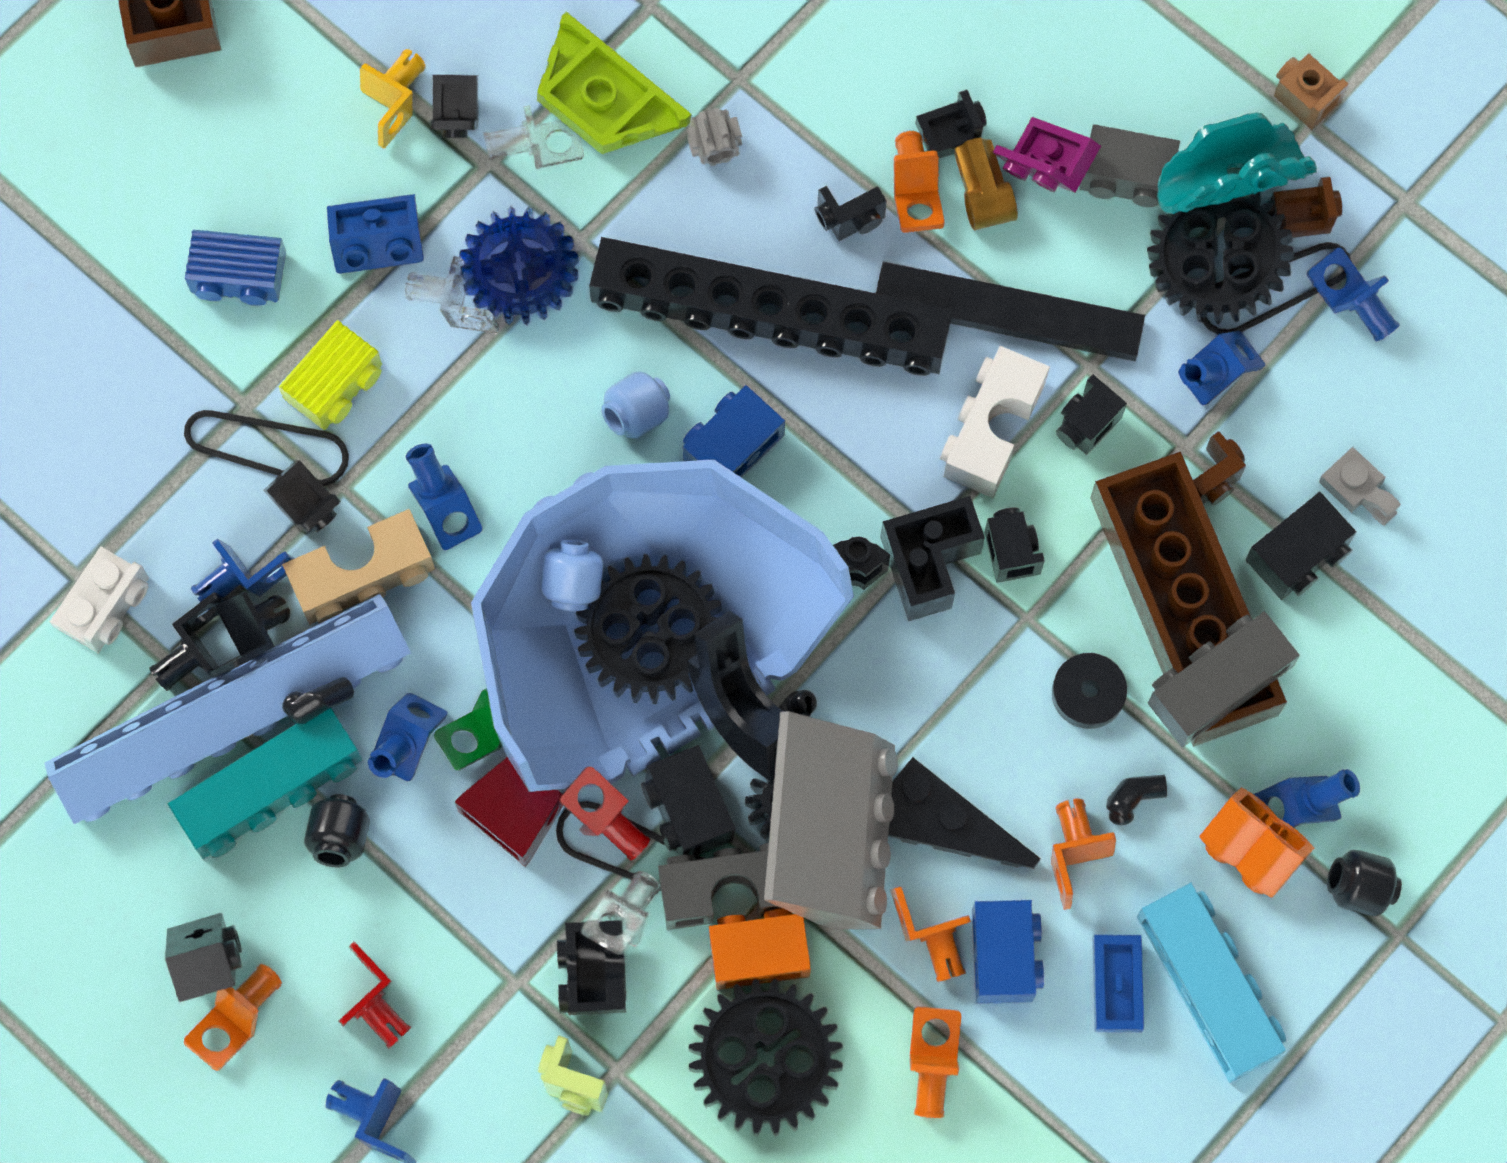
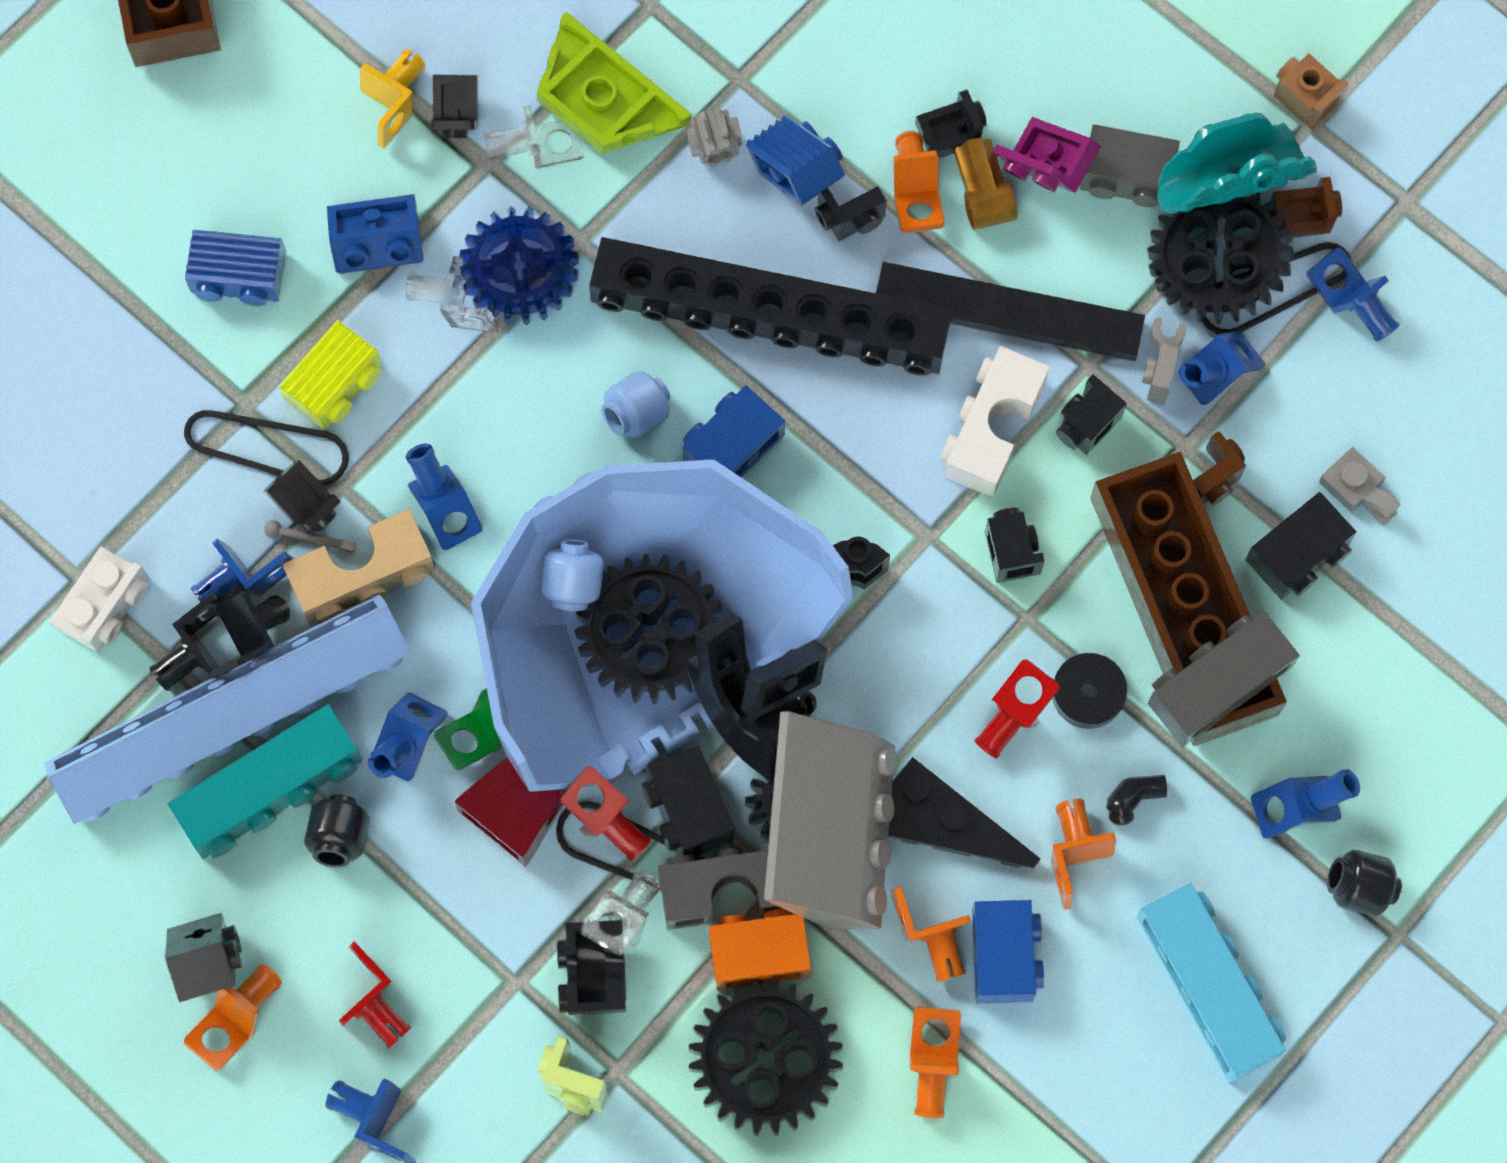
black arm [282,677,354,724] -> none
black brick [880,496,985,622] -> none
blue plate [1092,935,1144,1032] -> none
orange brick [1199,787,1314,898] -> none
none -> light grey hinge [264,520,357,553]
none -> black plate [741,640,828,719]
none -> blue brick [746,115,845,206]
none -> red bracket [974,659,1060,759]
none -> light grey plate [1142,317,1186,404]

